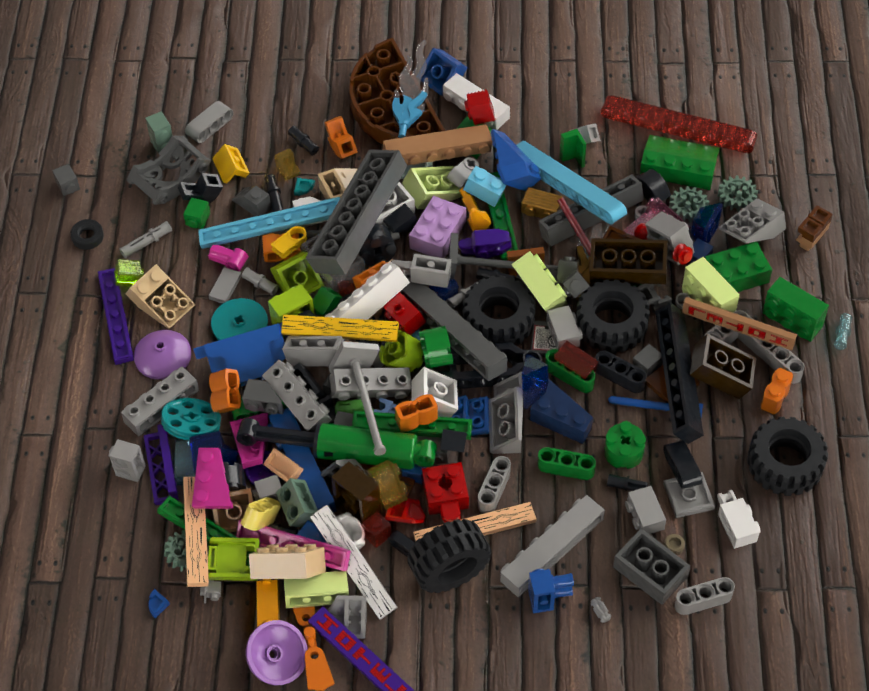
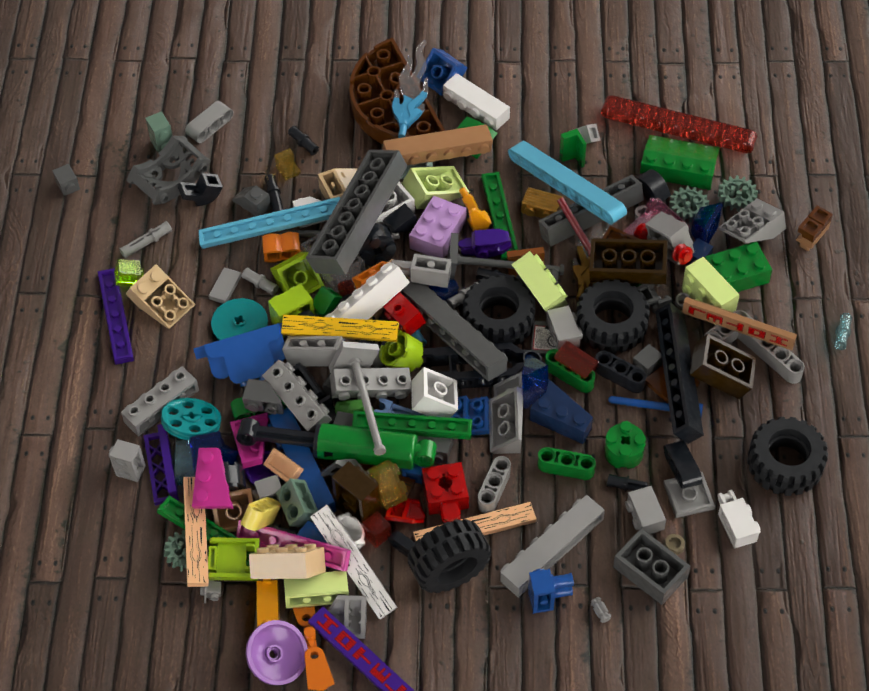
black tyre [70,219,104,250] -> none
medium lavender dish [134,330,191,380] -> none
blue tile [149,589,170,618] -> none
green brick [183,198,211,229] -> none
dark pink piece [208,244,248,272] -> none
orange brick [209,369,241,413] -> none
yellow panel [212,144,249,184] -> none
yellow piece [271,226,307,259] -> none
teal tile [294,178,315,196] -> none
orange brick [324,116,358,159] -> none
orange brick [395,394,438,432] -> none
green brick [419,326,453,369] -> none
black panel [440,429,468,453] -> none
light grey piece [447,157,479,189] -> none
medium azure brick [463,166,506,207] -> none
red brick [464,89,495,125] -> none
blue wedge [491,129,541,191] -> none
dark grey brick [556,256,580,283] -> none
dark grey brick [562,269,590,298] -> none
light grey beam [674,577,735,615] -> none
orange brick [761,368,793,415] -> none
green brick [762,277,829,342] -> none

